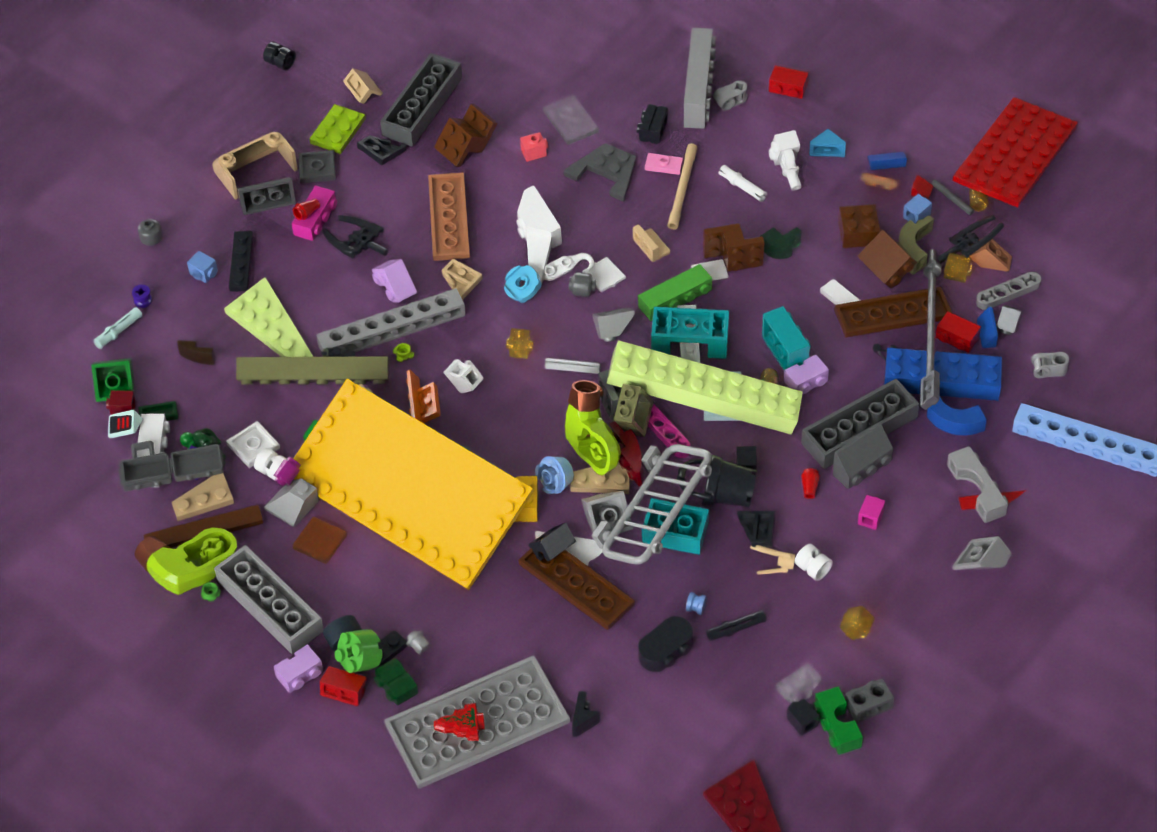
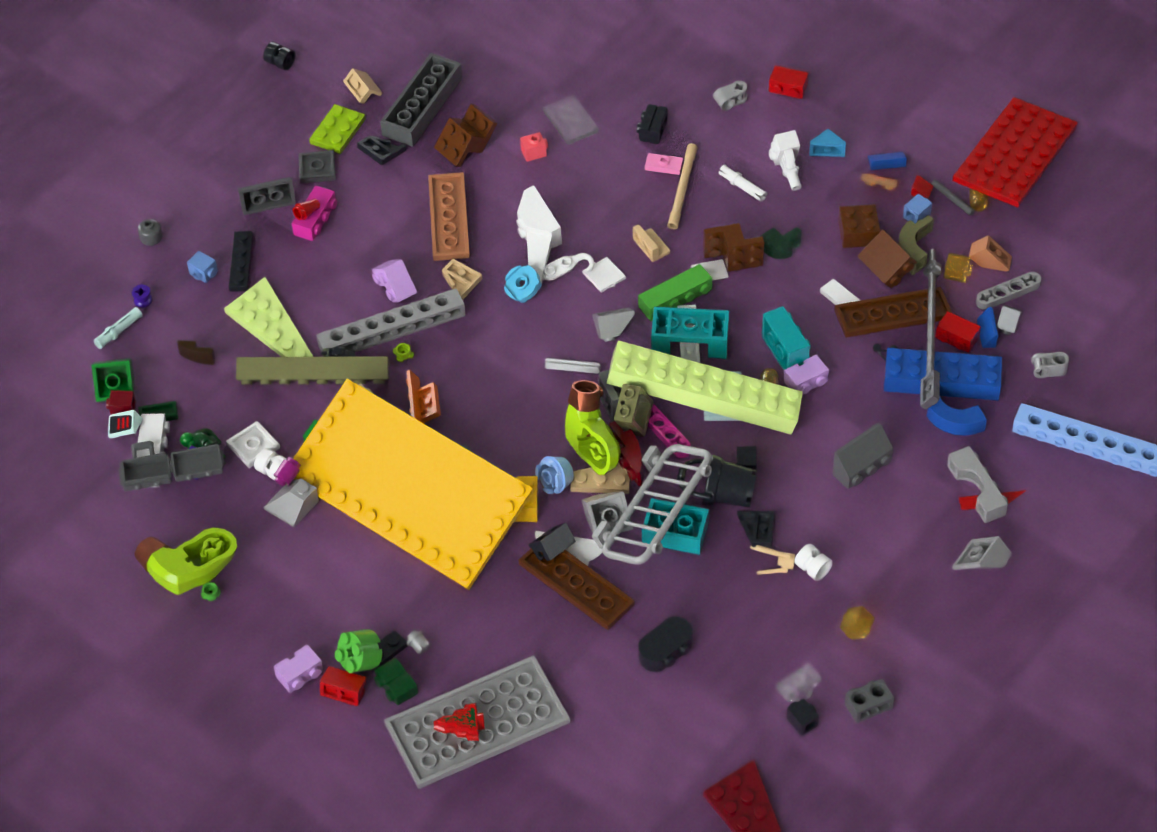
reddish brown tile [143,505,264,548] -> none
tan wing [171,473,234,521] -> none
tan windscreen [213,132,298,200] -> none
light grey brick [214,545,324,655] -> none
clear orange tile [292,516,347,564] -> none
black bar [322,215,388,259] -> none
black wheel [323,615,362,651] -> none
white brick [443,359,484,393] -> none
clear yellow brick [506,328,534,359] -> none
dark grey wing [563,143,636,201] -> none
dark grey head [569,272,596,297] -> none
black slope [572,691,600,738] -> none
light grey brick [684,28,716,129] -> none
medium blue wheel [686,592,707,615] -> none
black pin [706,609,766,642] -> none
dark grey brick [801,379,919,469] -> none
red cone [801,468,820,499] -> none
green arch [813,686,863,755] -> none
dark pink brick [858,495,885,530] -> none
black bar [937,214,1004,264] -> none

